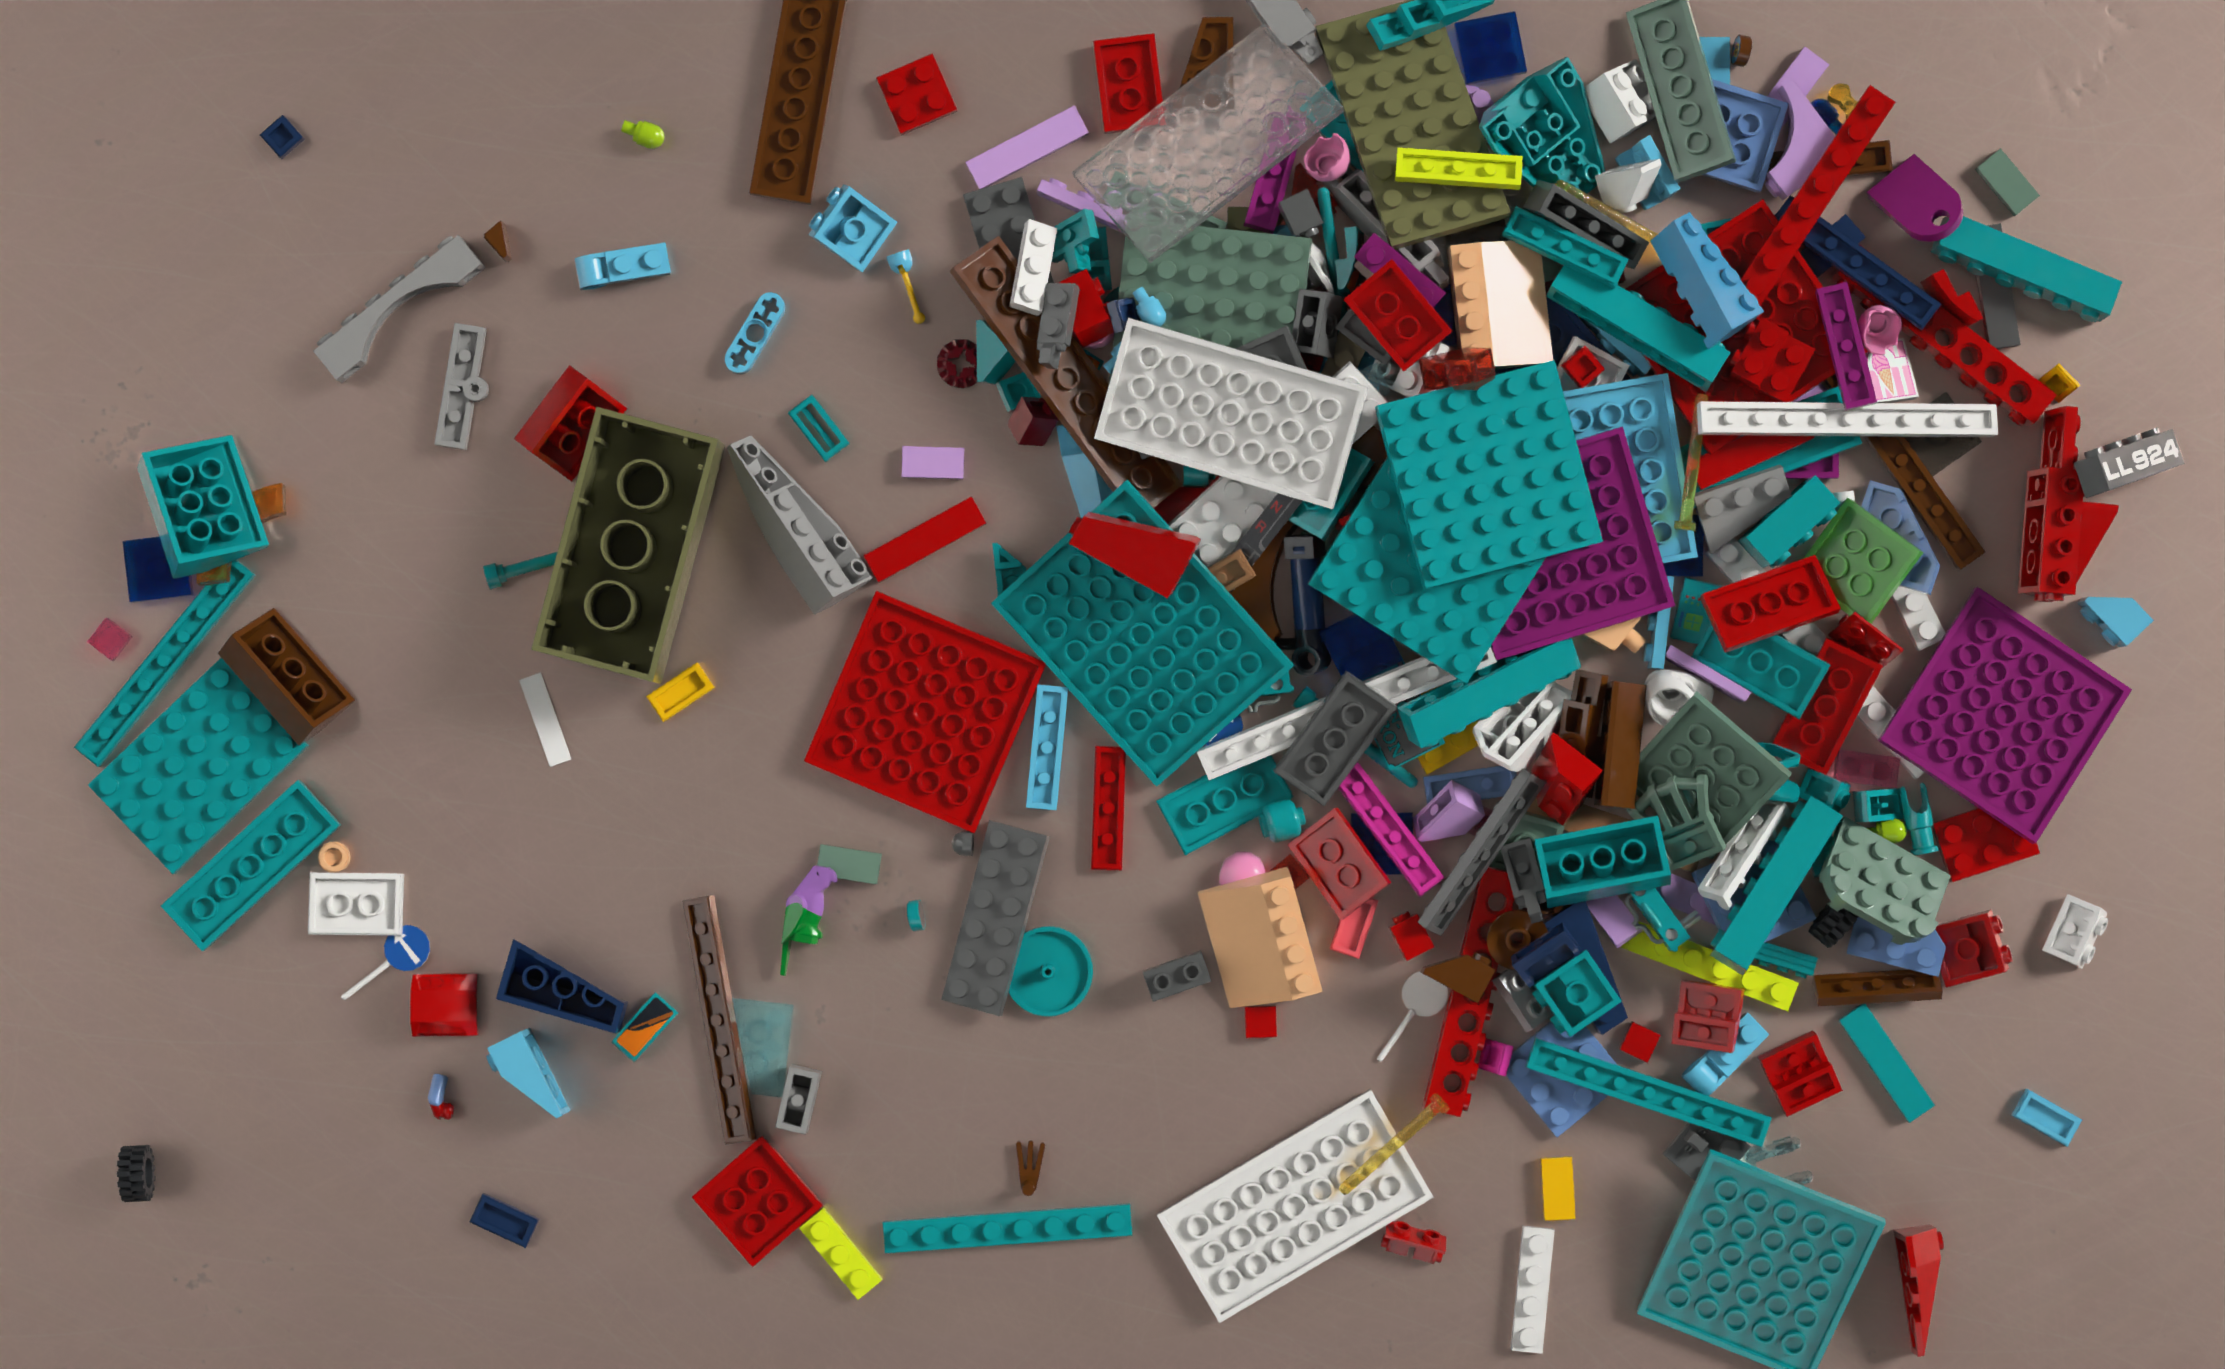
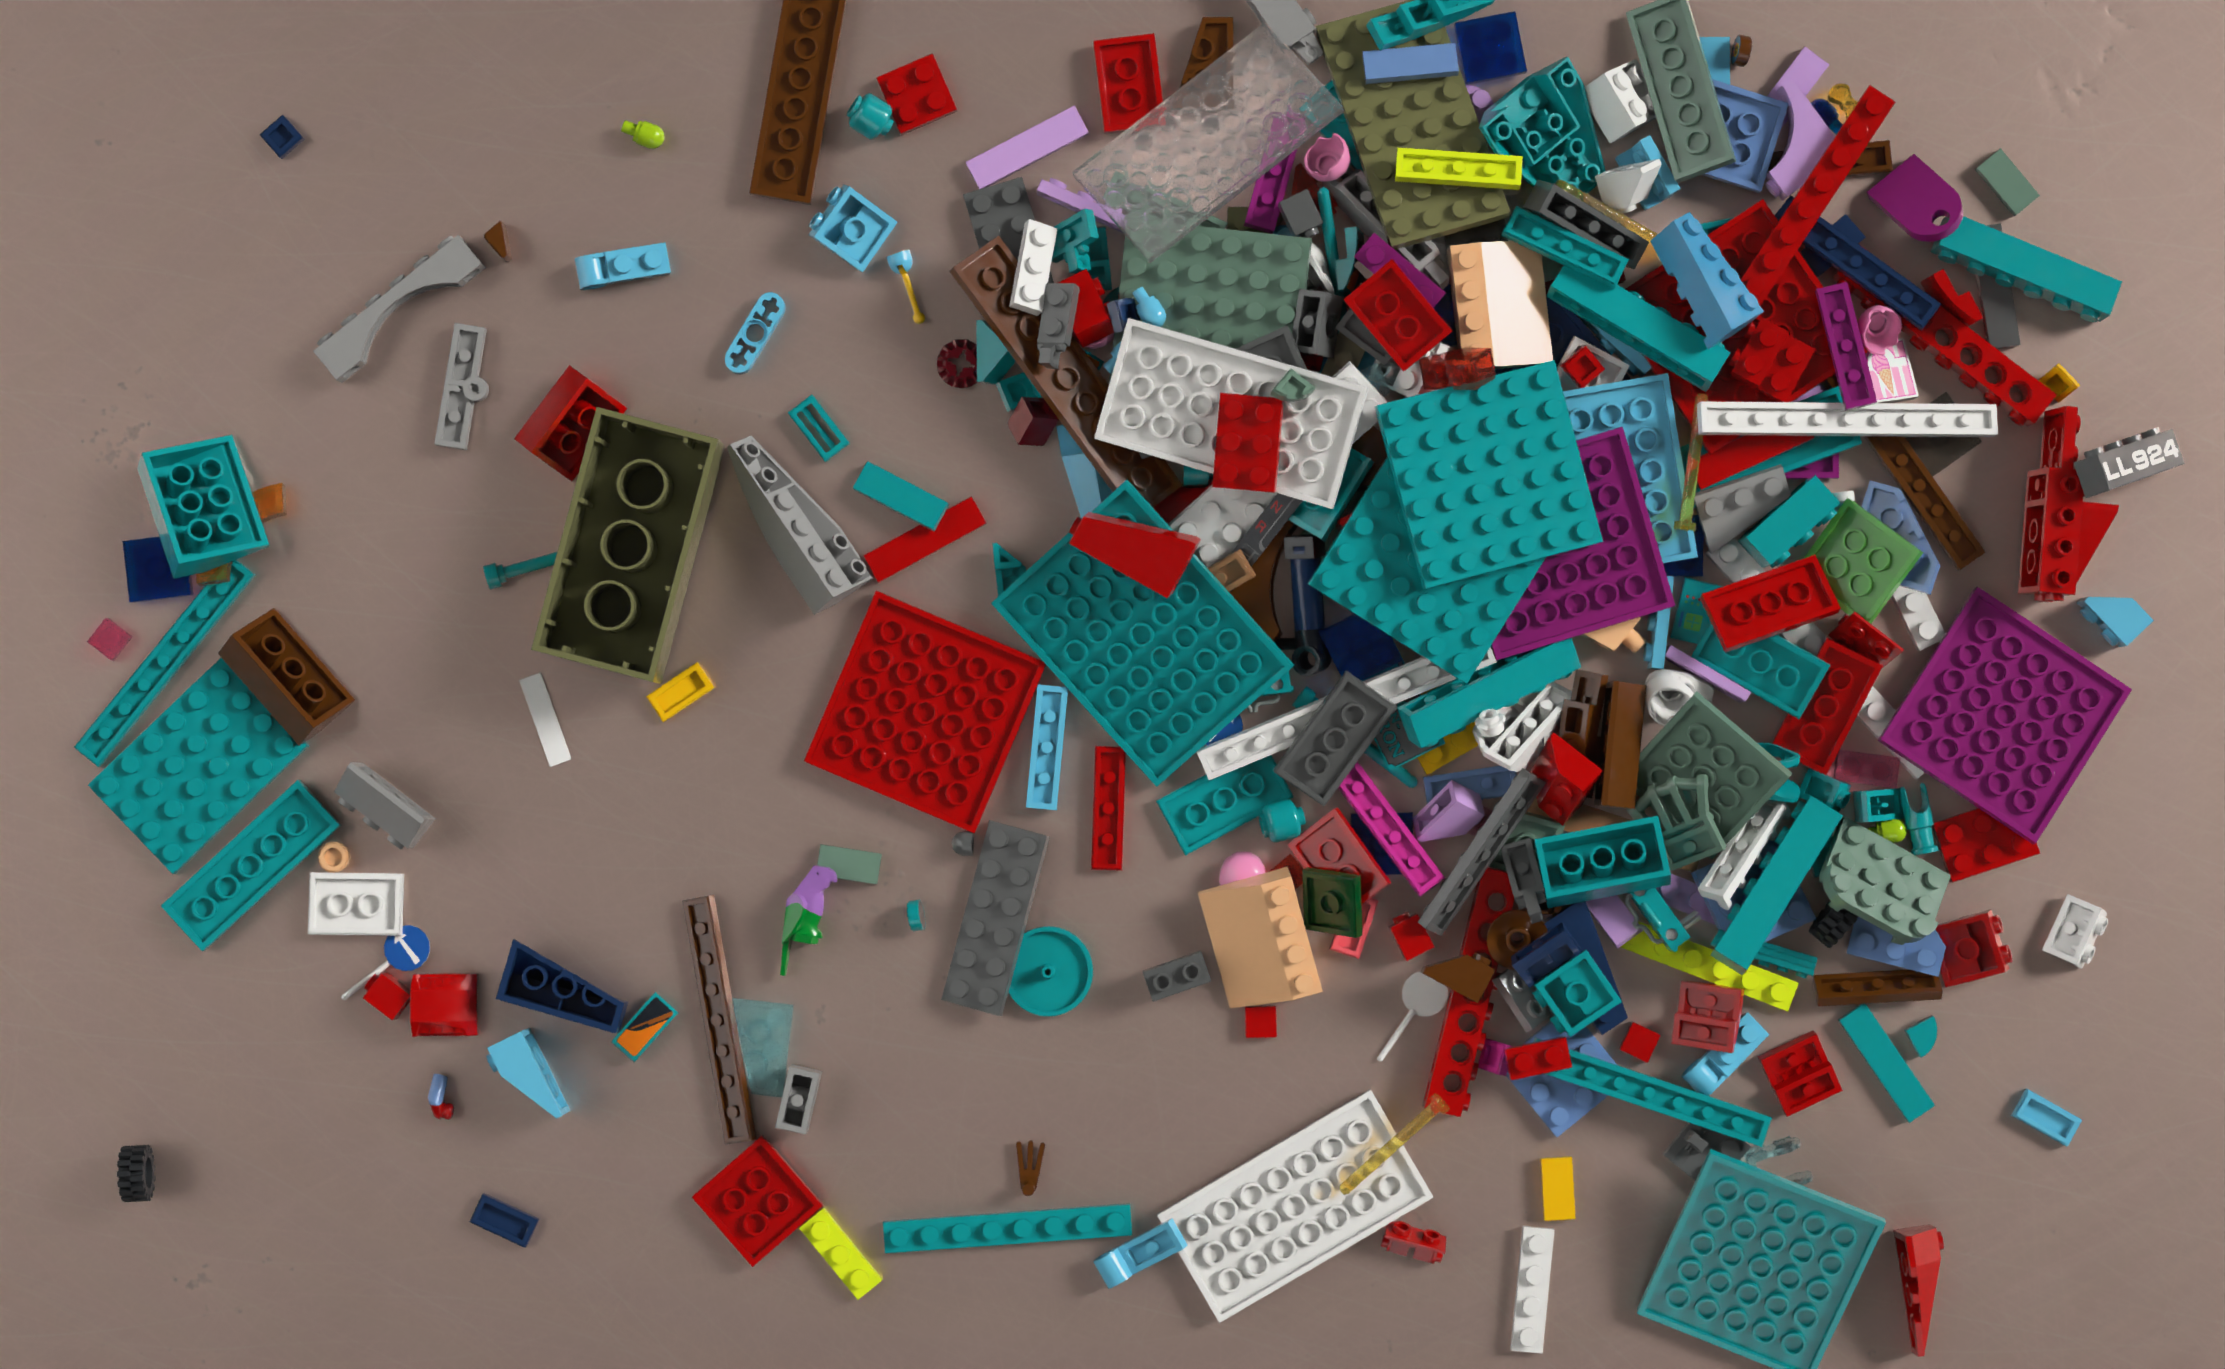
lavender tile [902,446,964,479] -> none
none -> light grey slope [334,762,436,849]
none -> red brick [363,972,410,1020]
none -> teal head [846,93,894,140]
none -> teal tile [853,461,949,532]
none -> medium azure plate [1093,1218,1187,1289]
none -> red plate [1212,393,1284,493]
none -> sand green tile [1270,369,1316,402]
none -> dark green tile [1302,867,1363,938]
none -> medium blue tile [1362,43,1459,84]
none -> white plate [1475,709,1506,737]
none -> red plate [1504,1036,1572,1080]
none -> teal tile [1905,1015,1937,1058]

